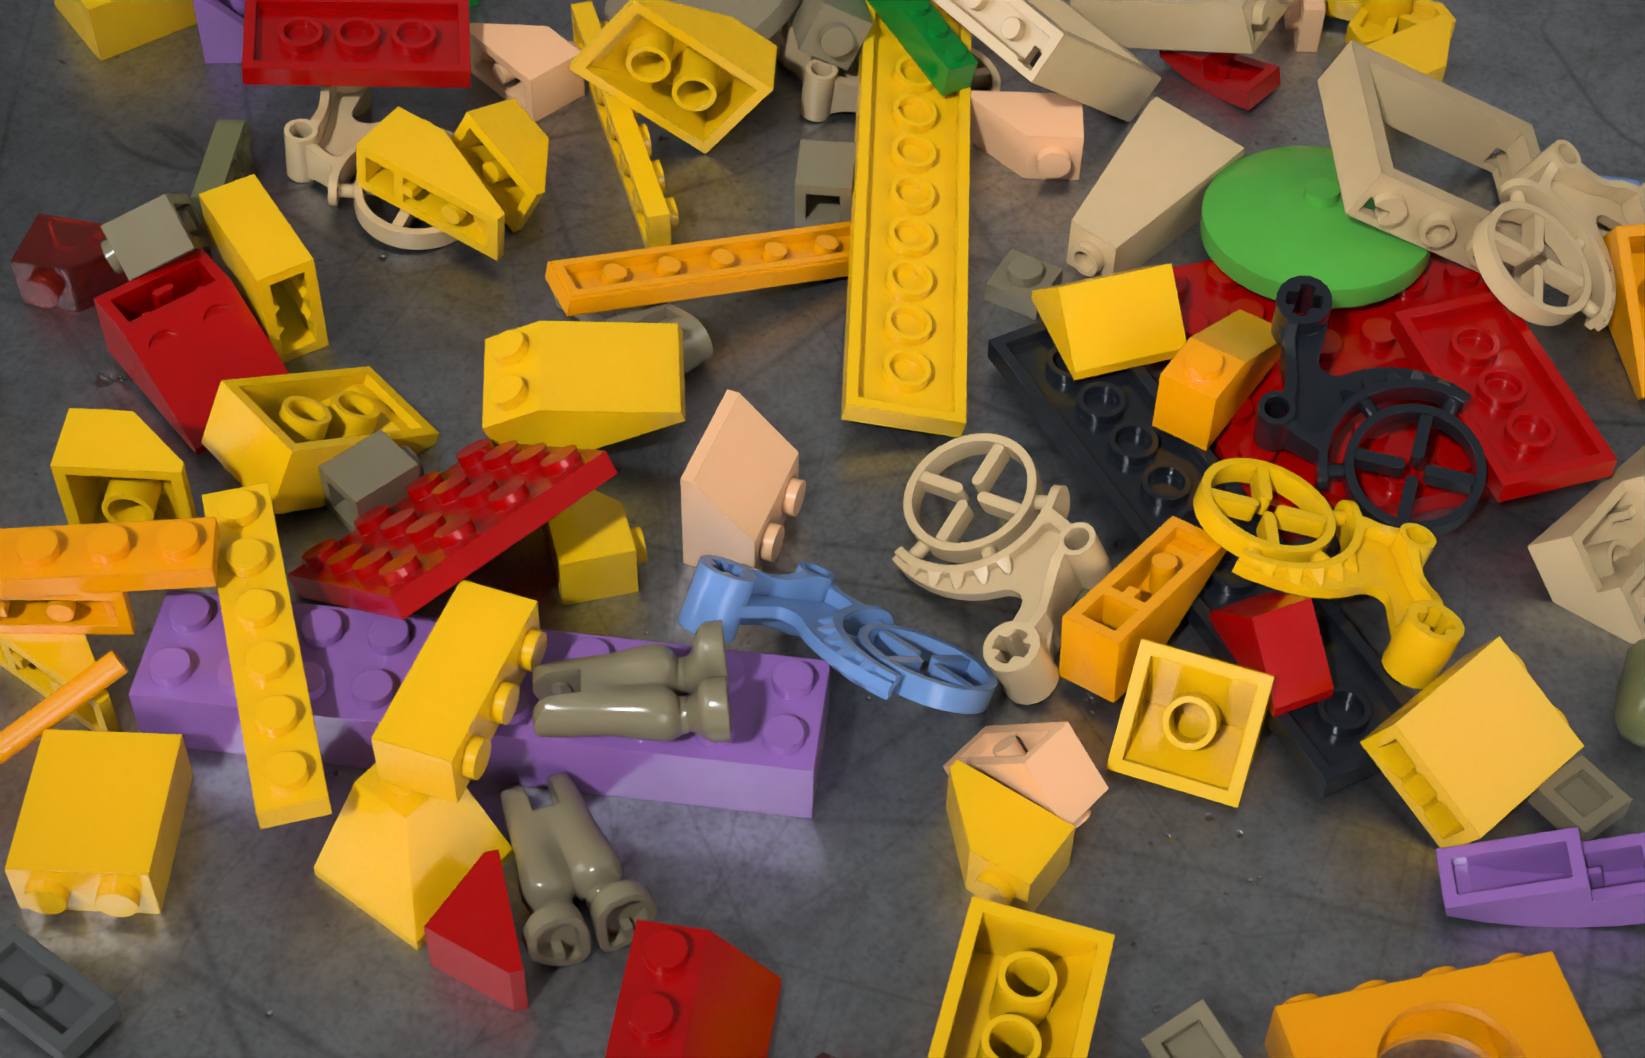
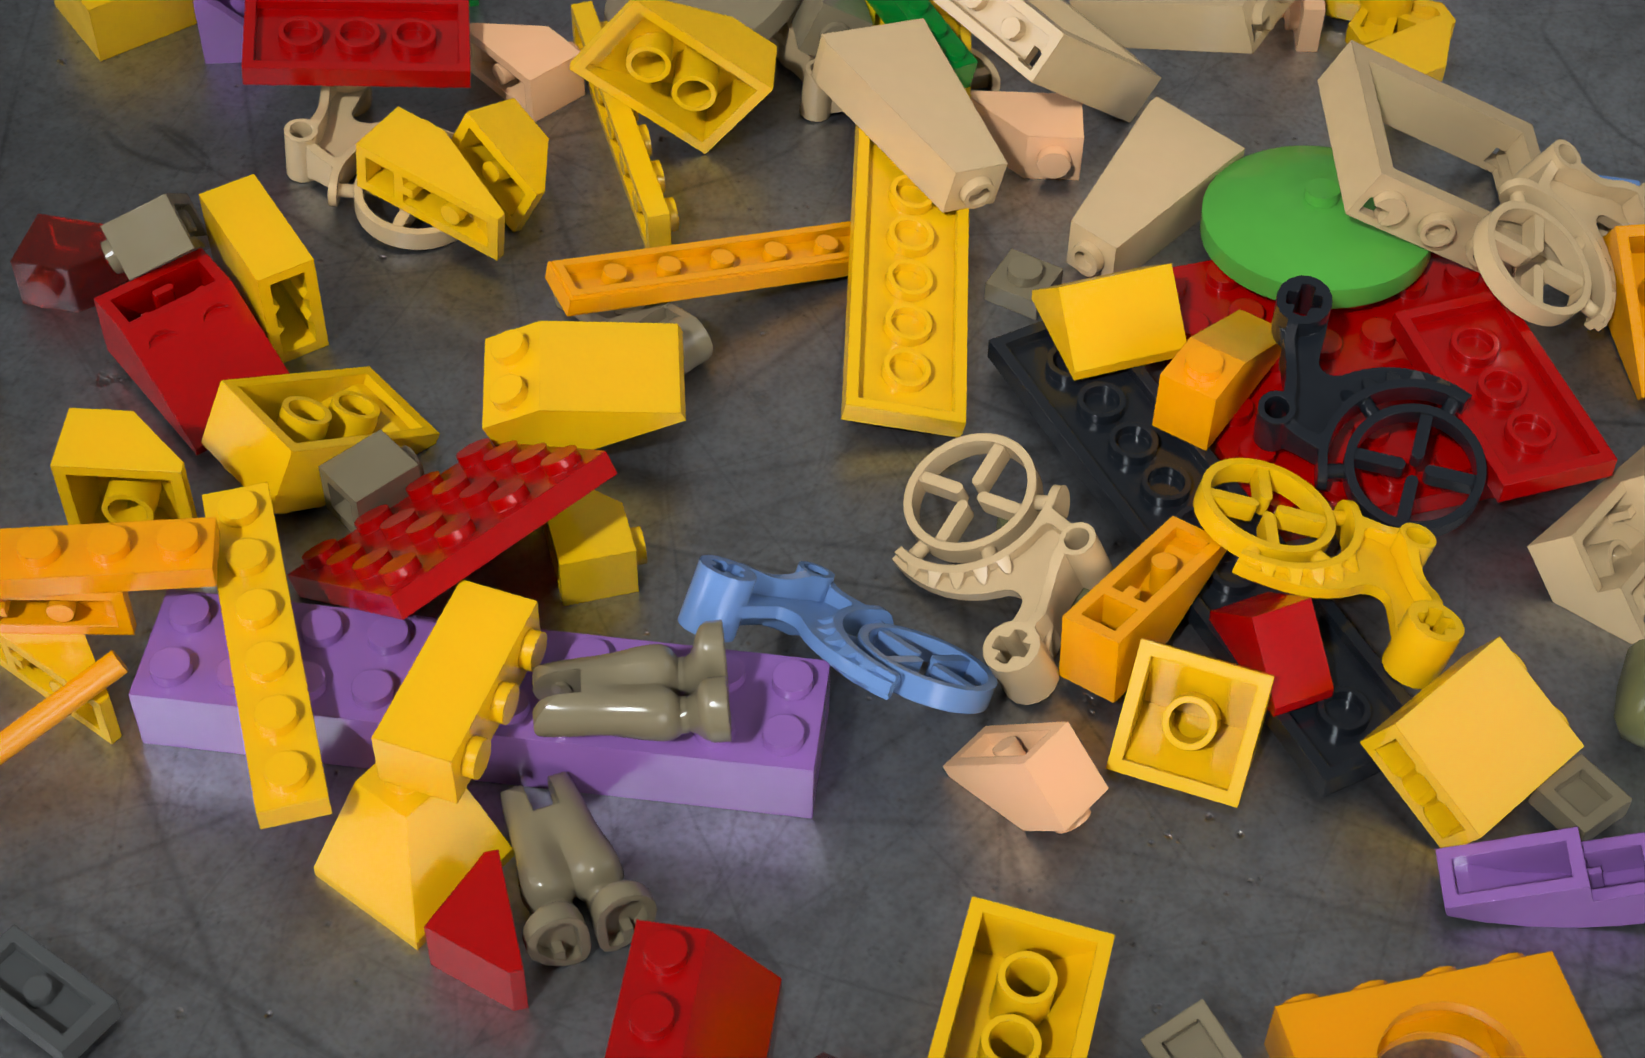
yellow brick [4,729,194,917] -> none
olive beam [190,118,253,228] -> none
light nougat slope [680,389,806,571] -> none
dark tan brick [794,139,856,228] -> none
yellow slope [946,759,1075,912] -> none
red slope [1159,50,1281,111] -> none
none -> tan slope [811,18,1008,213]

